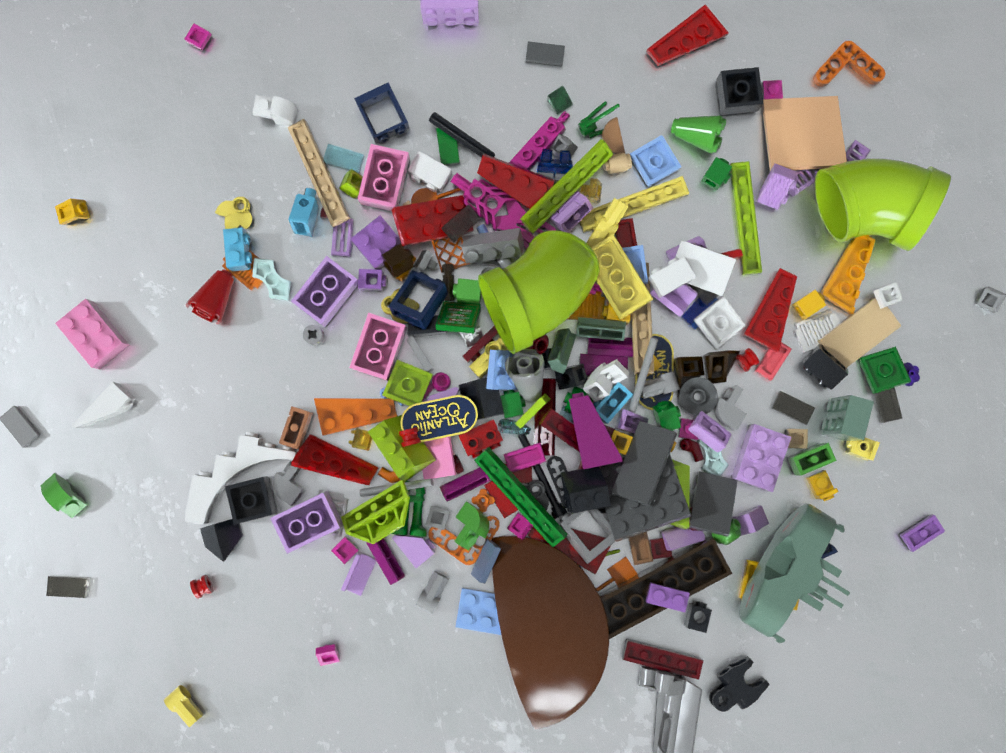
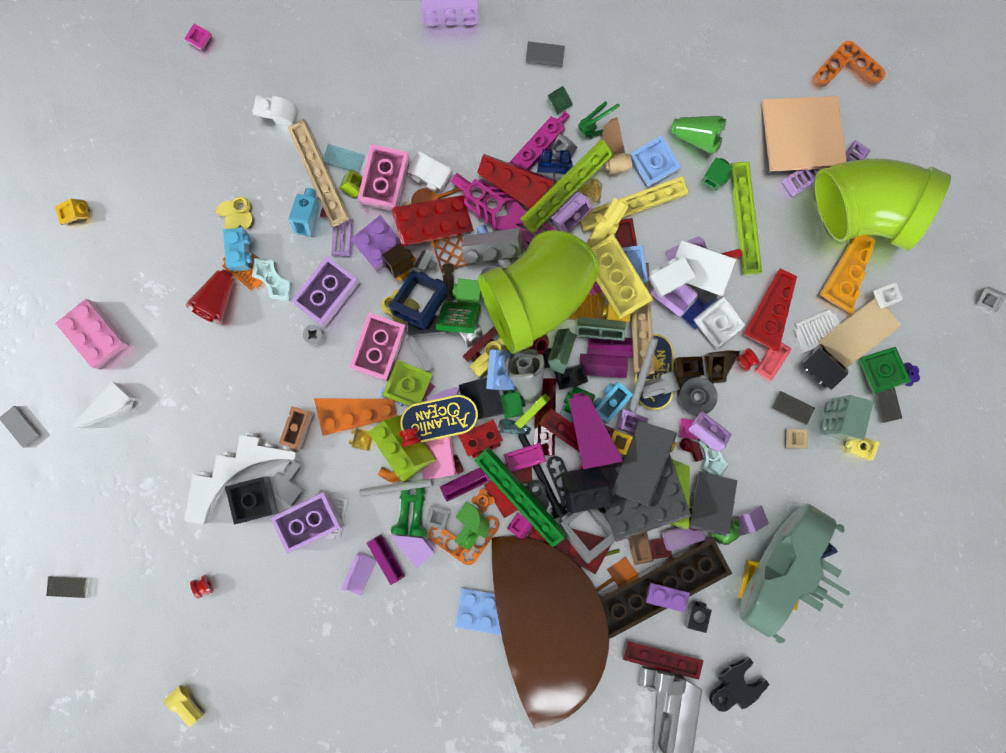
bright green brick [40,473,87,518] -> none
black slope [200,519,243,562] -> none
red wing [291,434,378,486] -> none
dark pink plate [316,644,340,666] -> none
dark pink plate [331,536,359,564] -> none
lime wedge [341,480,410,544] -> none
dark blue window [354,82,409,144] -> none
medium lavender brick [358,269,387,291] -> none
light grey piece [416,571,449,614] -> none
black axle [429,112,495,158] -> none
dark pink plate [431,372,451,391] -> none
green tile [436,128,460,166] -> none
clear smoke tile [441,204,481,243] -> none
sand blue tile [471,539,501,584] -> none
white brick [583,359,629,402] -> none
red wing [646,4,729,66] -> none
green brick [652,401,681,431] -> none
light grey brick [714,385,747,431] -> none
black brick [716,67,763,115] -> none
lavender brick [731,424,791,492] -> none
lavender brick [757,163,798,210] -> none
dark pink plate [761,80,783,99] -> none
bright green brick [787,443,837,476] -> none
yellow brick [792,289,826,320] -> none
yellow bracket [806,470,839,501] -> none
medium lavender plate [900,514,945,552] -> none

